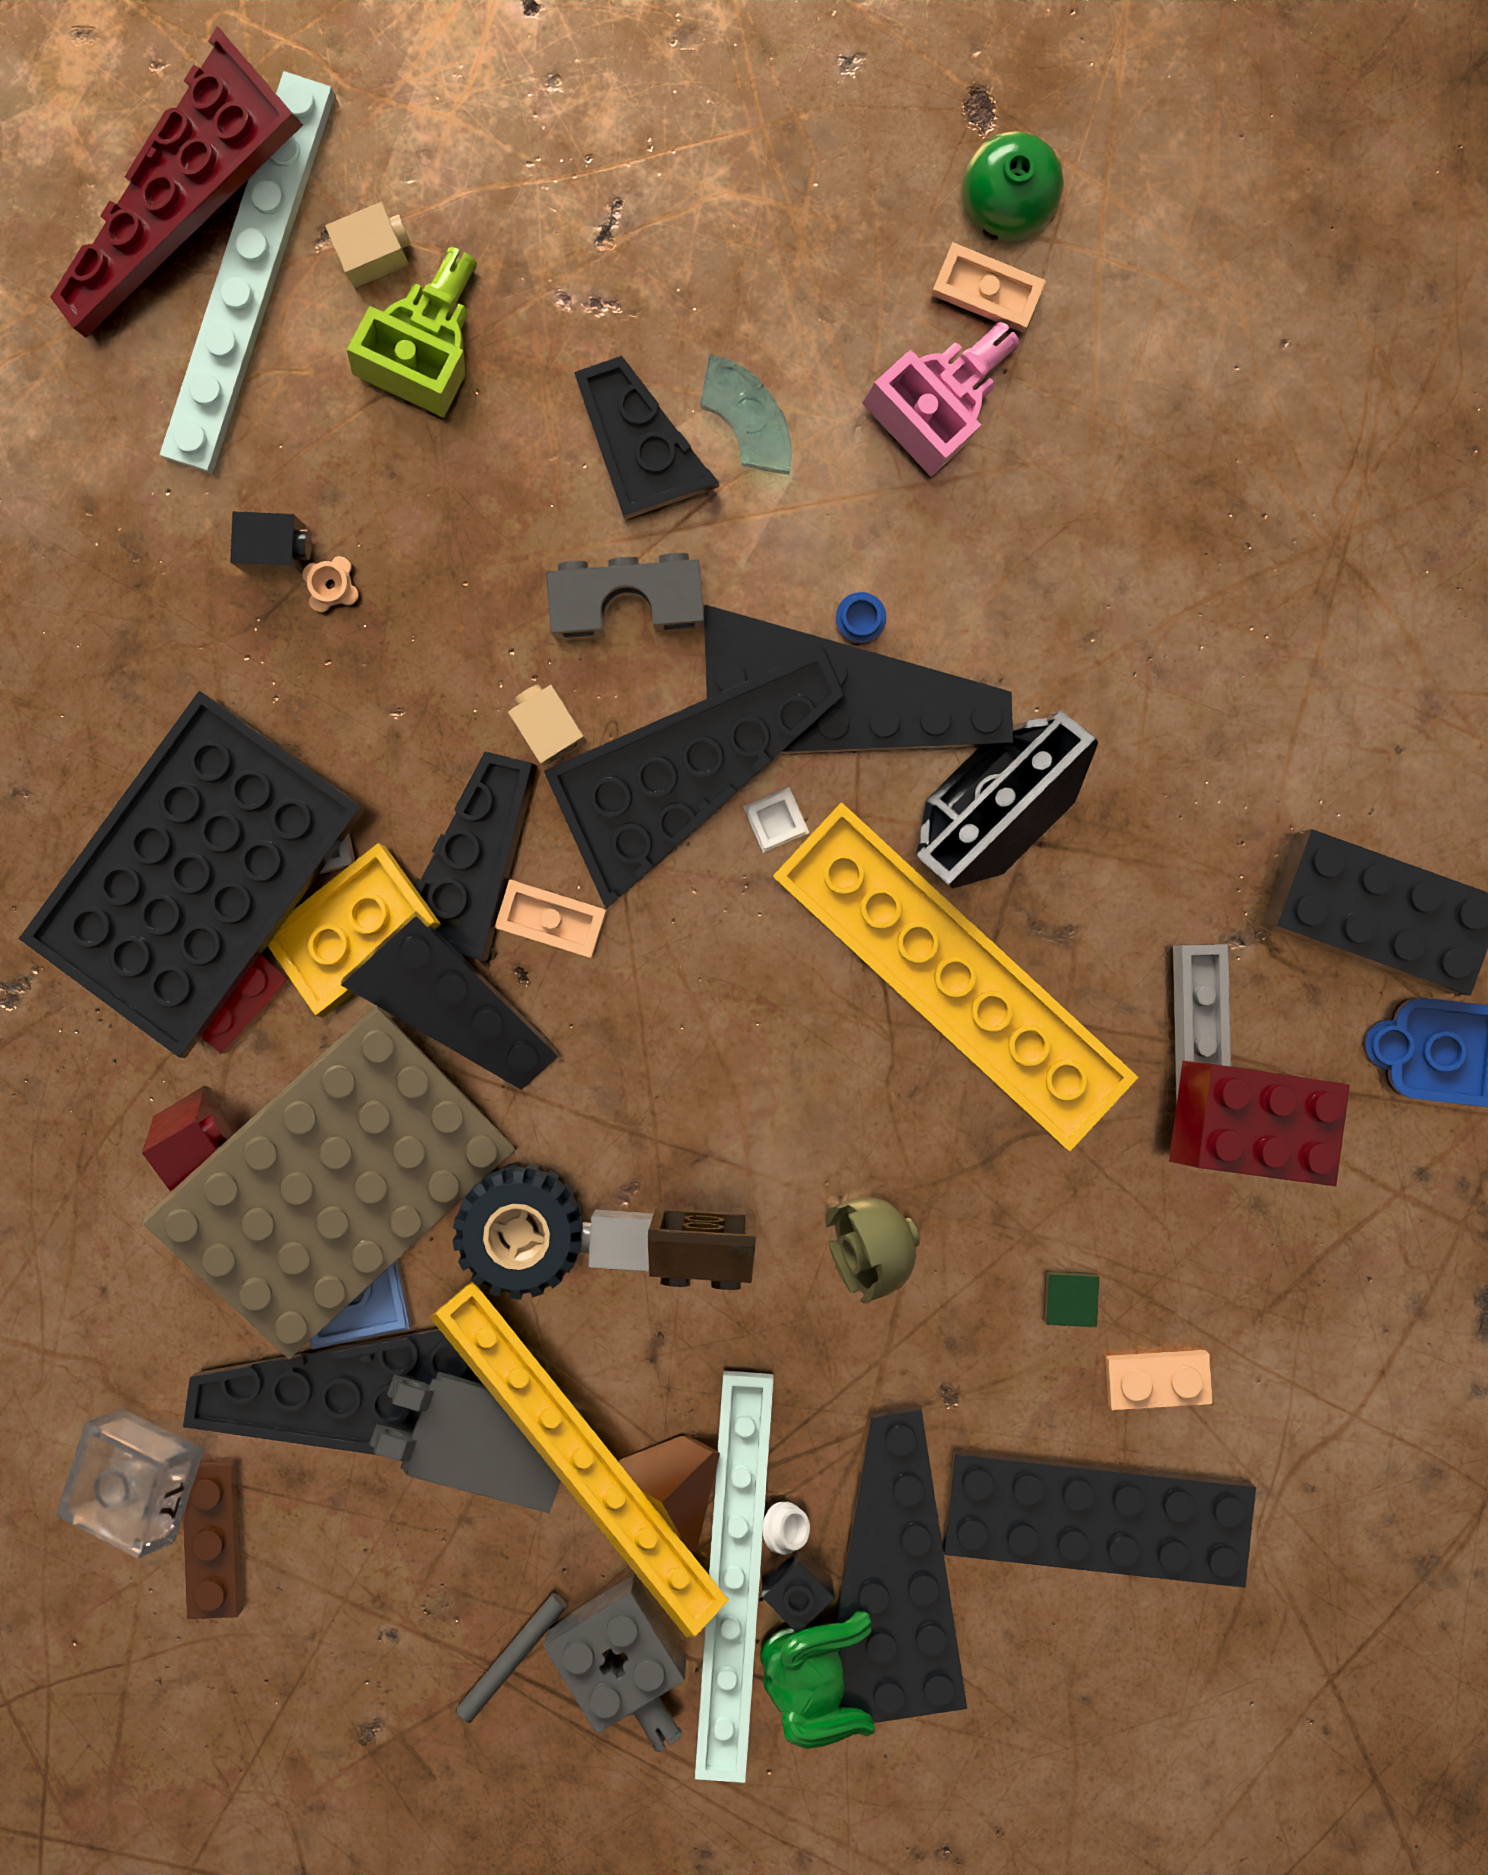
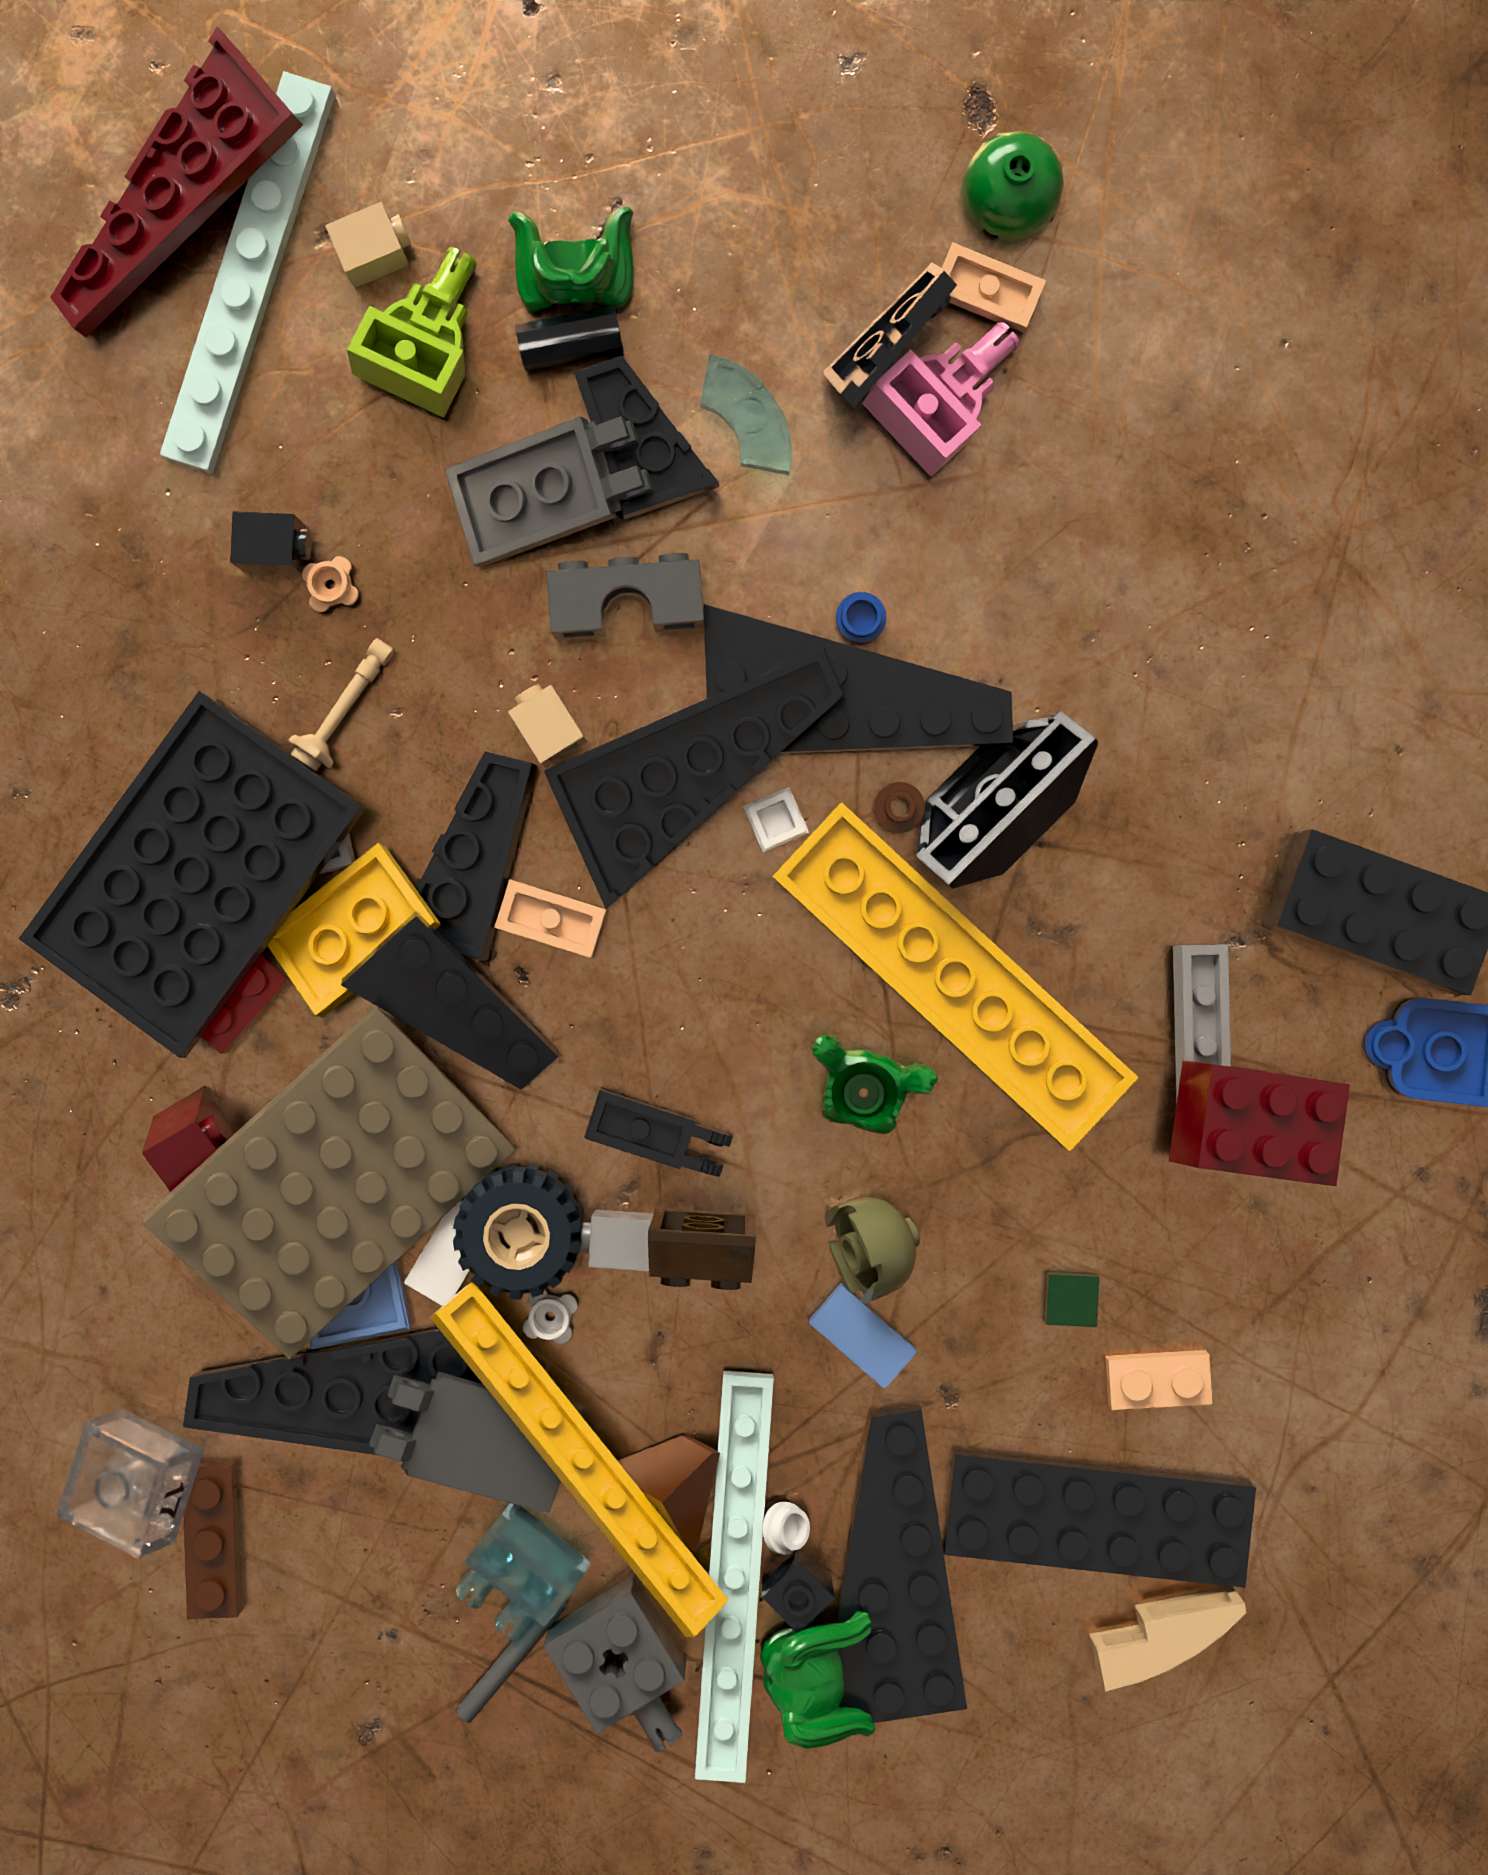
none -> tan piece [288,638,395,772]
none -> white tile [404,1198,469,1306]
none -> dark grey tile [445,416,653,567]
none -> clear light blue brick [455,1503,591,1641]
none -> green hair [508,207,633,312]
none -> black axle [515,305,624,371]
none -> white plate [523,1290,578,1344]
none -> black hinge [584,1089,733,1177]
none -> medium blue tile [808,1282,918,1389]
none -> green hair [811,1035,938,1135]
none -> black wing [822,262,957,408]
none -> reddish brown plate [874,782,925,833]
none -> tan slope [1089,1586,1247,1692]

